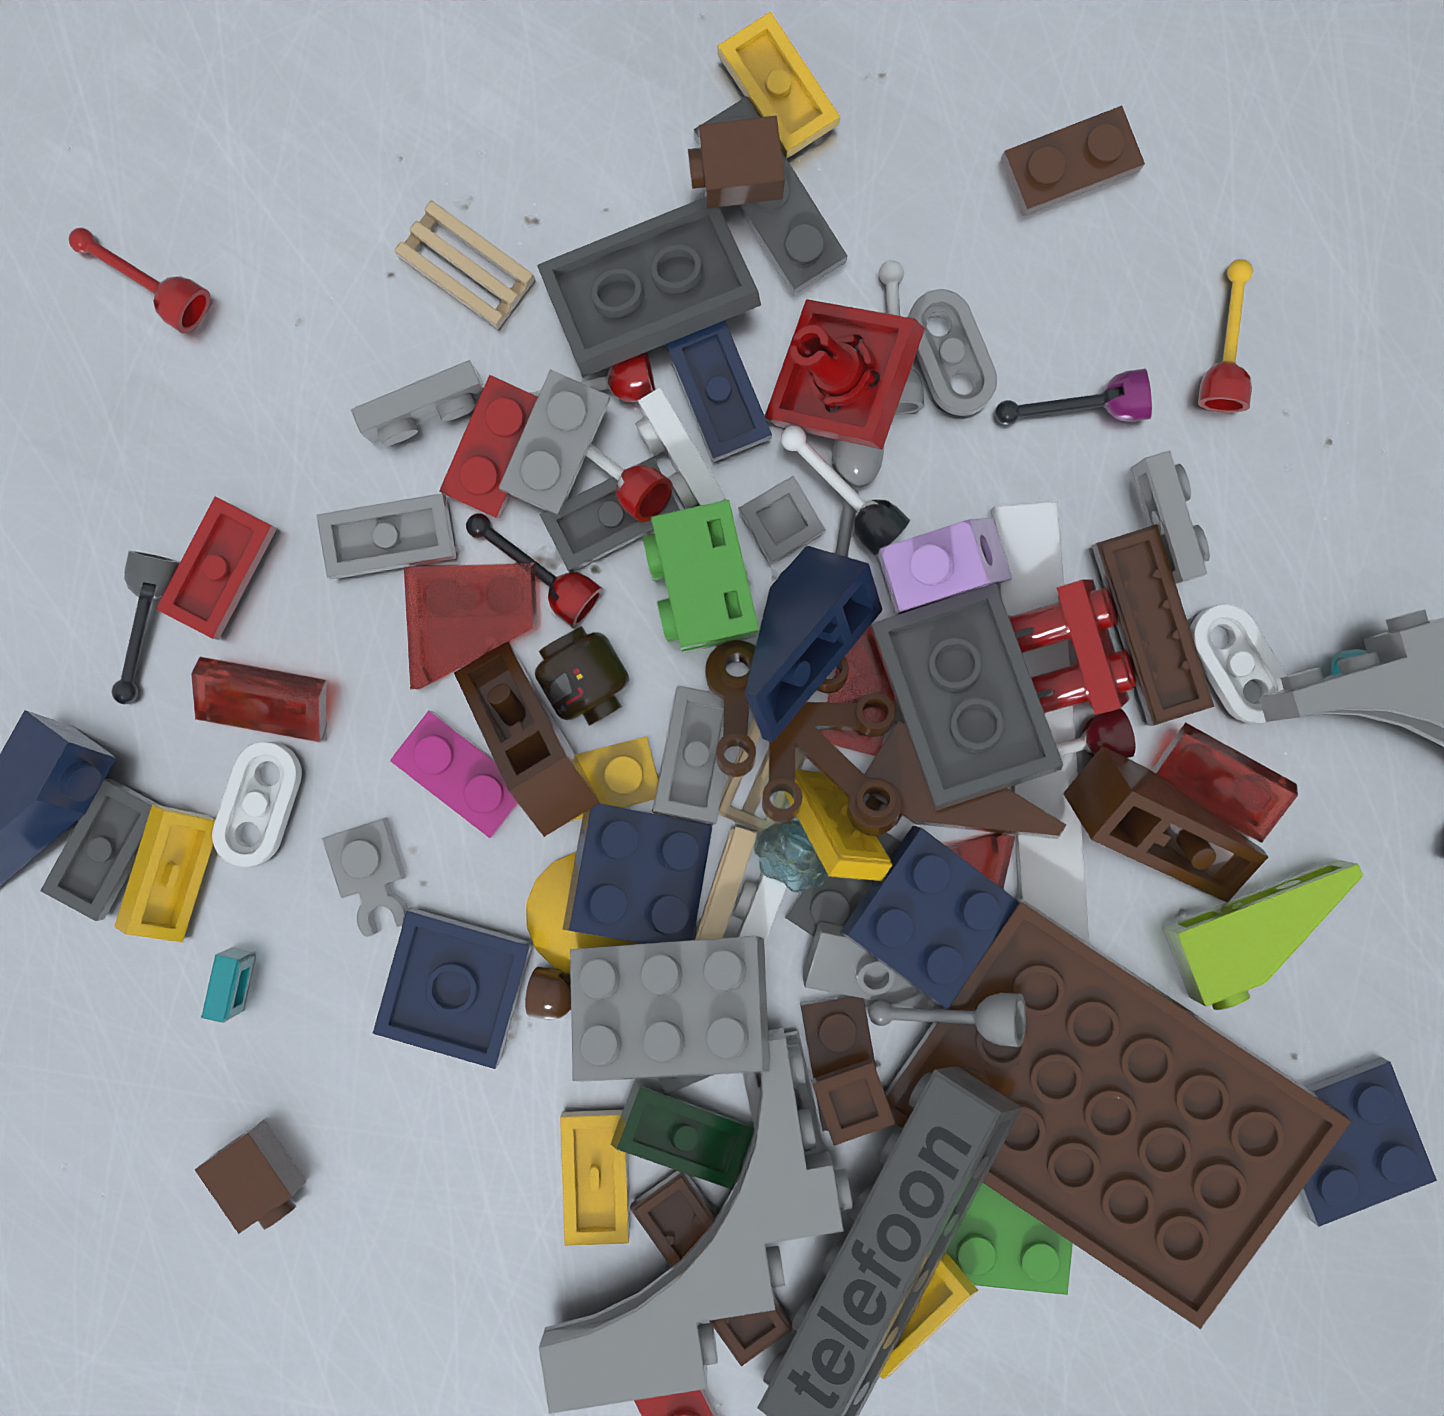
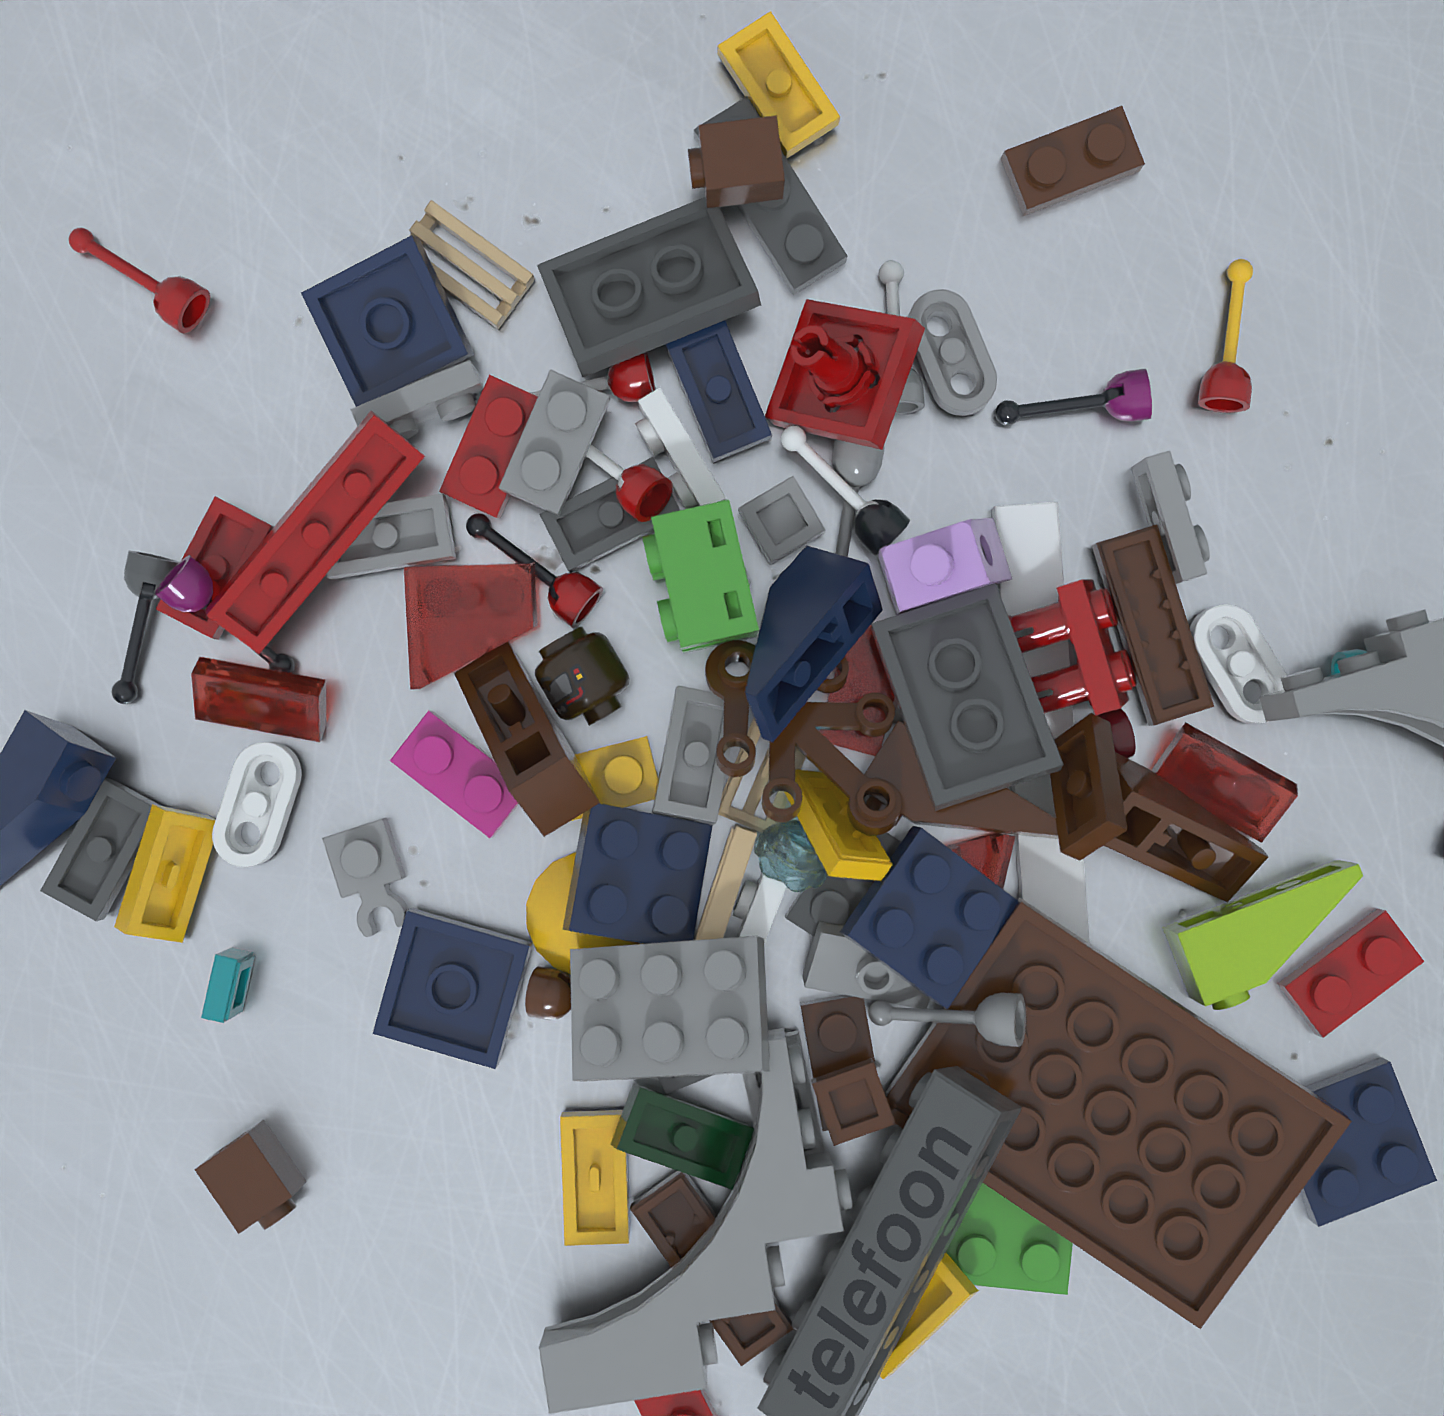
none -> magenta hinge [155,555,295,679]
none -> red plate [206,411,425,654]
none -> dark blue plate [301,235,475,407]
none -> reddish brown plate [1050,713,1128,861]
none -> red plate [1277,908,1425,1038]

